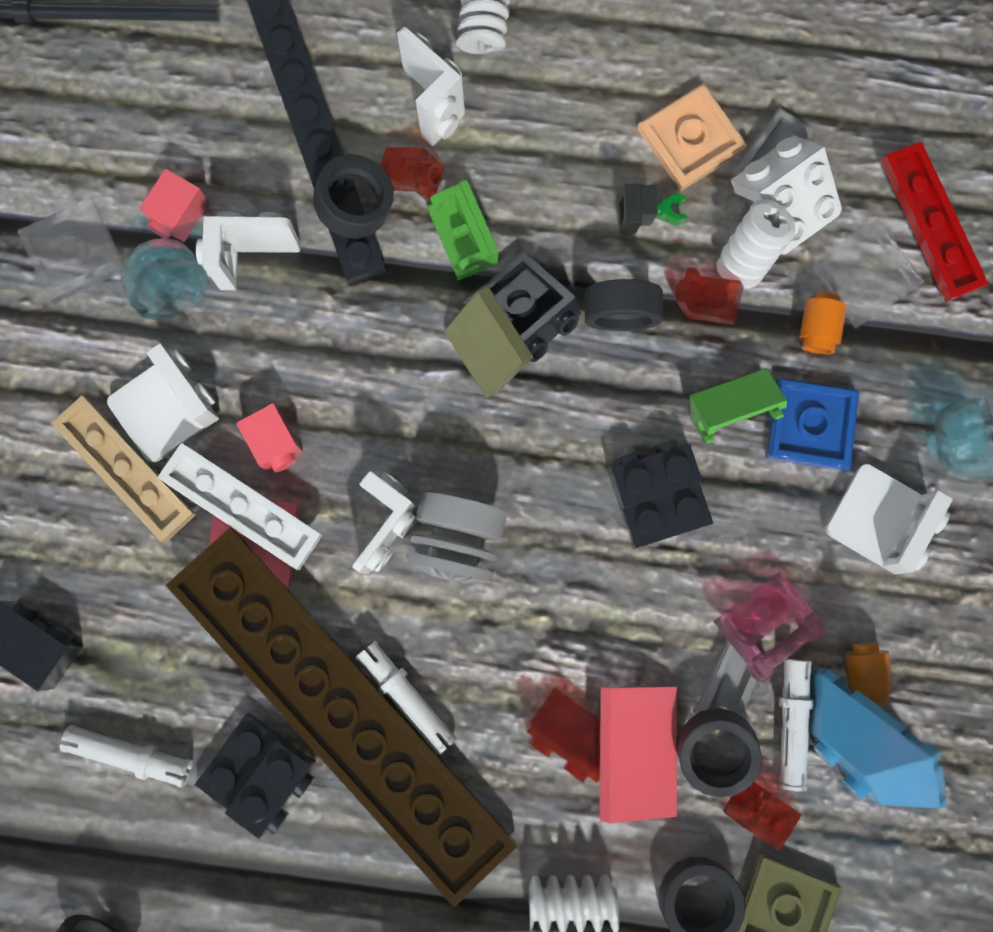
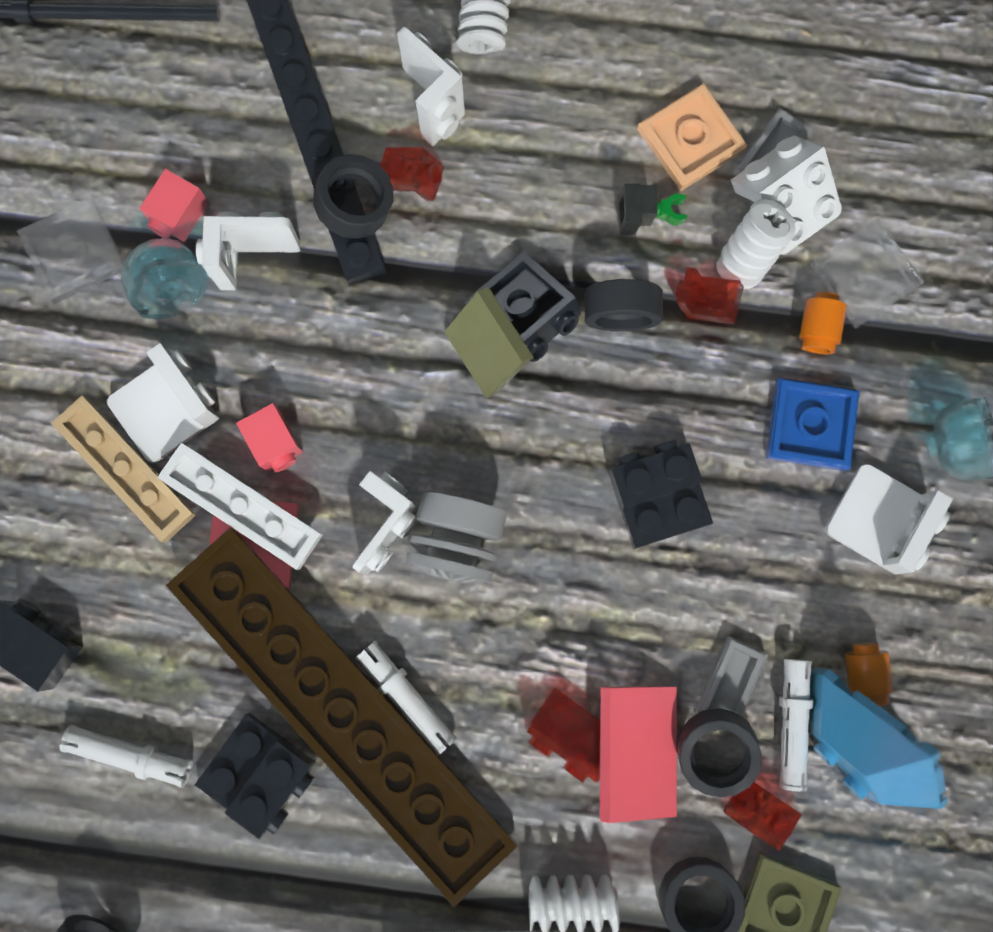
bright green hinge [427,179,499,280] -> none
bright green hinge [690,368,787,444] -> none
clear pink plate [713,571,825,683] -> none
red plate [880,141,989,302] -> none

